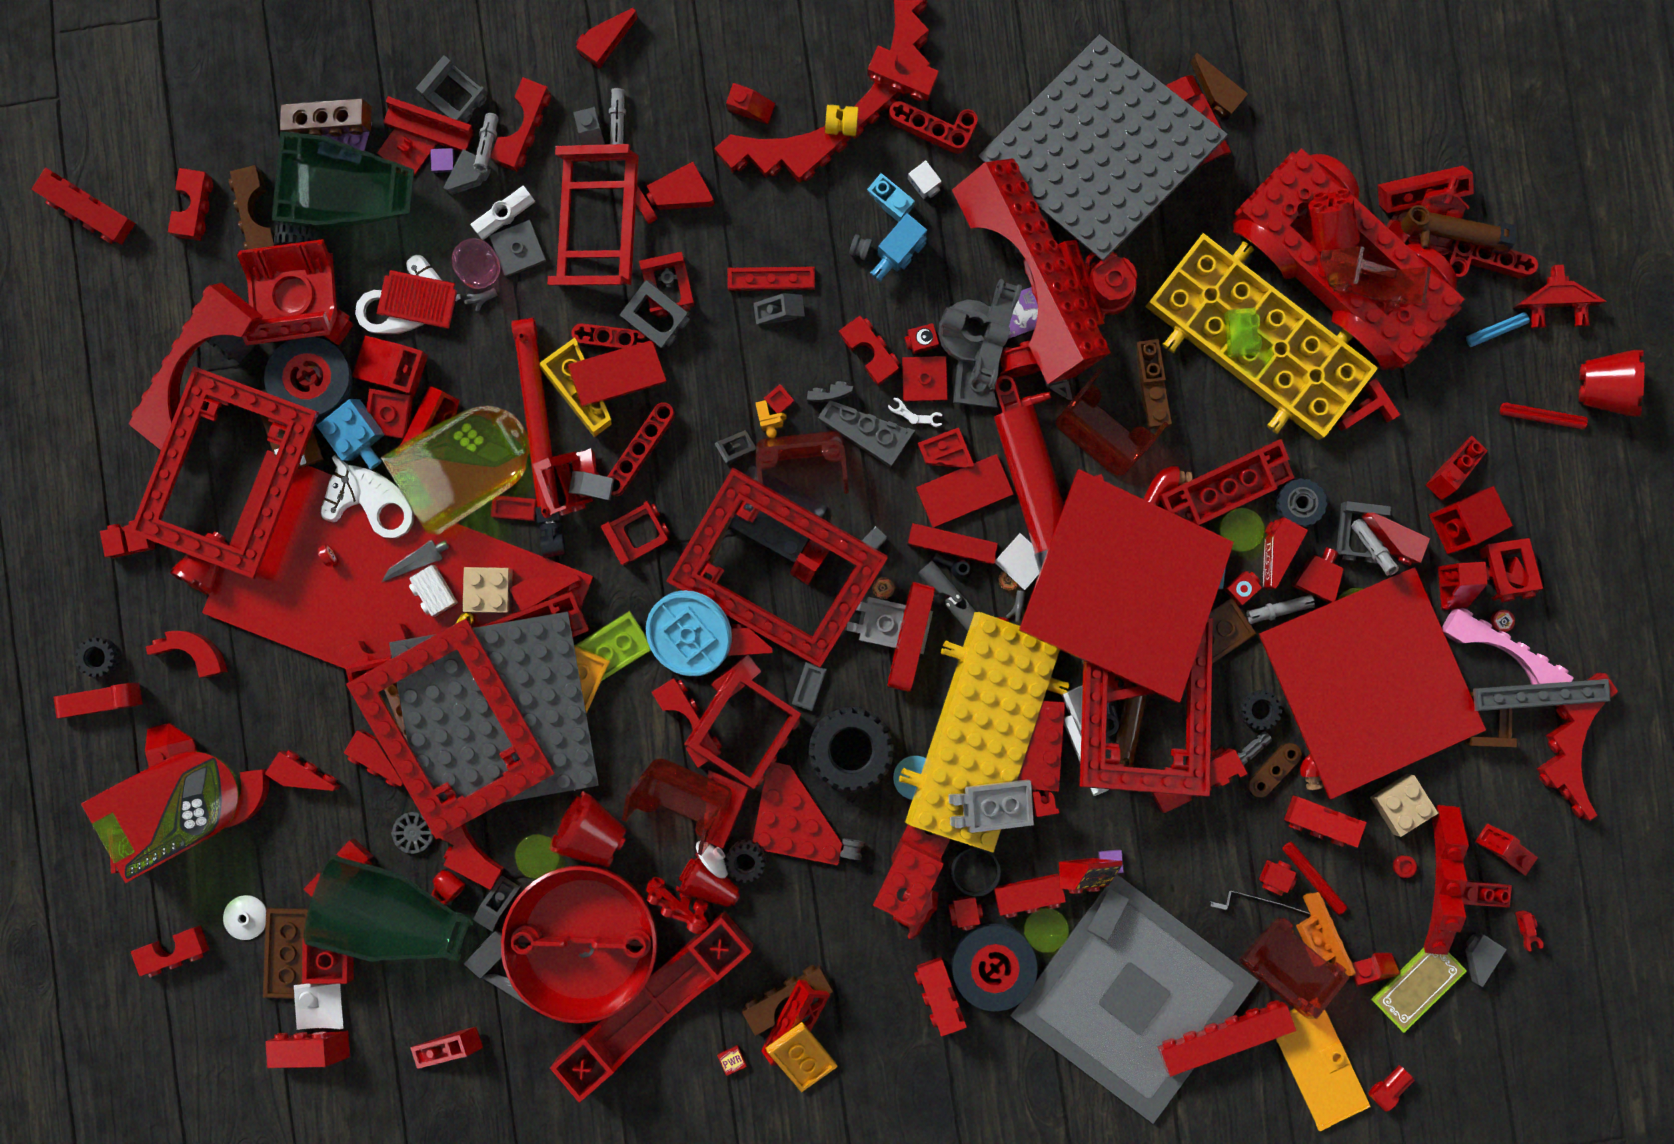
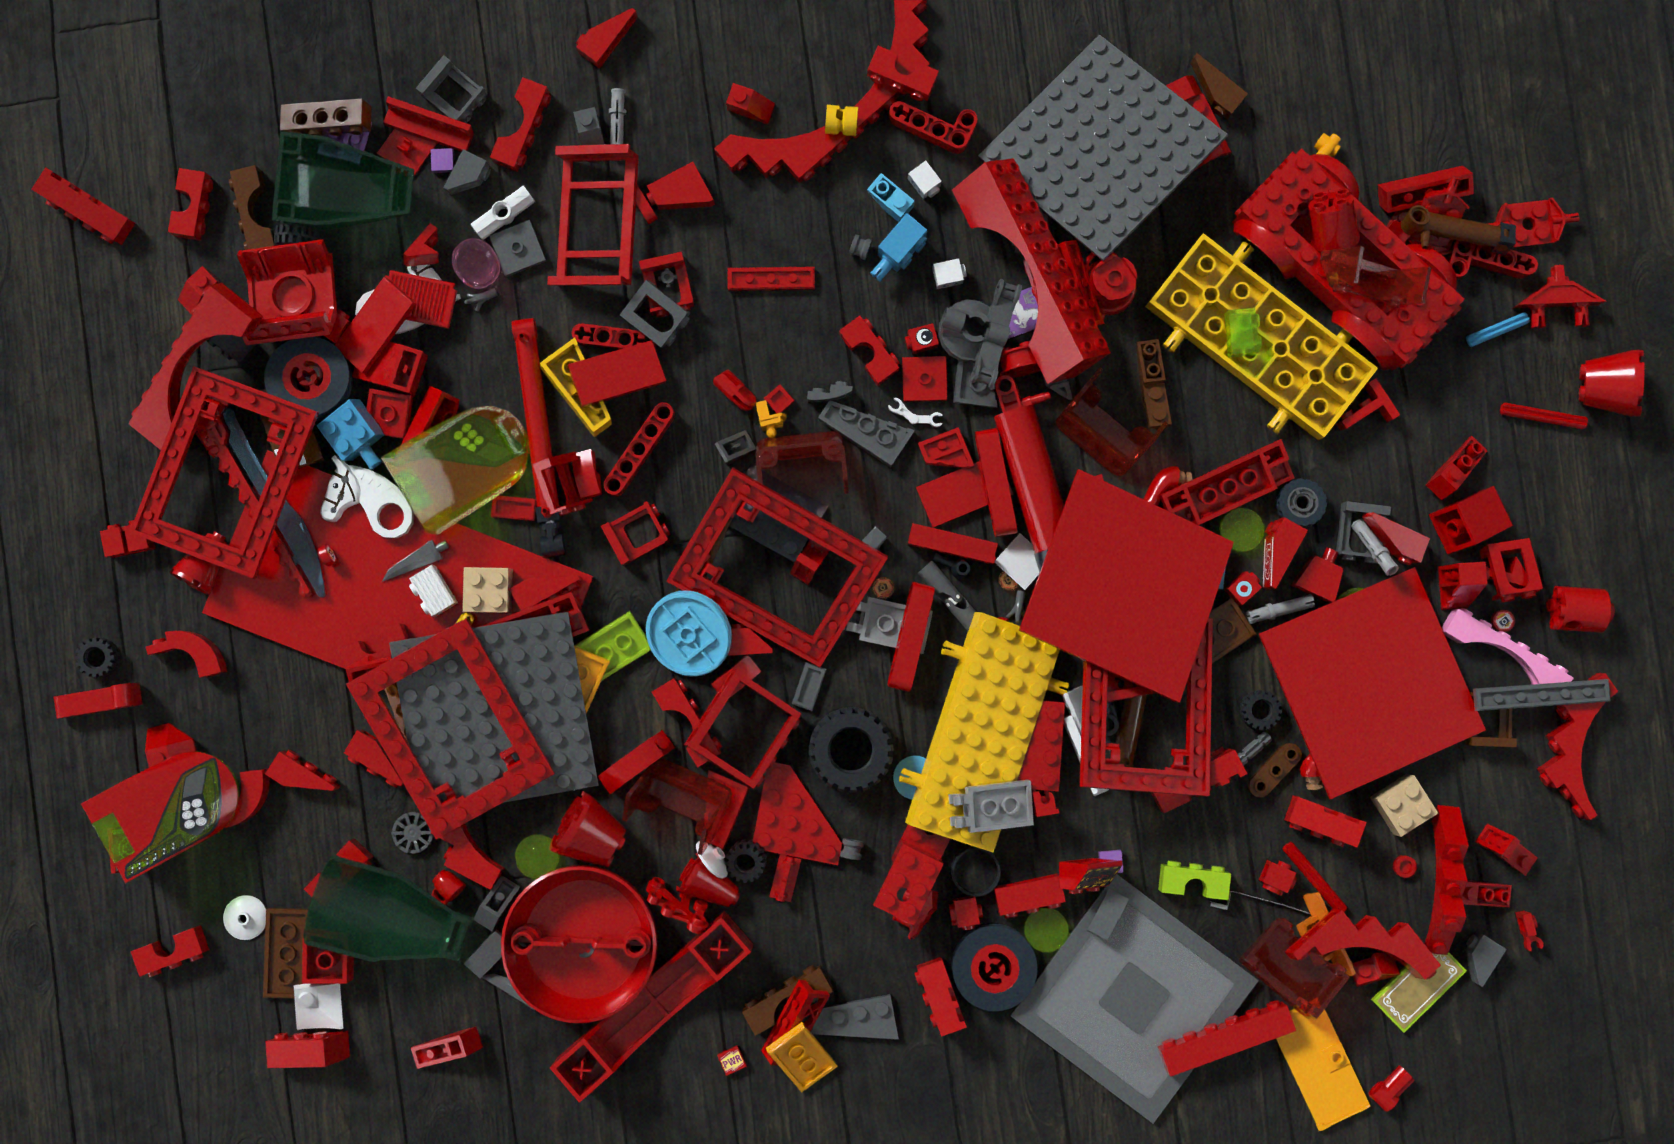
light grey pin [473,113,499,173] -> none
dark grey slope [568,471,614,500] -> none
dark grey slope [754,293,805,325] -> none
none -> red slope [178,266,222,315]
none -> piece [195,402,326,598]
none -> red tile [335,277,416,374]
none -> red slope [404,223,439,266]
none -> red arch [597,730,675,794]
none -> red arm [713,370,757,411]
none -> red hinge [769,854,801,902]
none -> dark grey wing [805,994,899,1039]
none -> white brick [932,259,966,289]
none -> red beam [975,428,1017,537]
none -> lime arch [1158,861,1231,900]
none -> red arch [1285,909,1441,980]
none -> light orange plate [1314,133,1341,158]
none -> red plate [1487,197,1580,248]
none -> red cylinder [1546,586,1615,633]

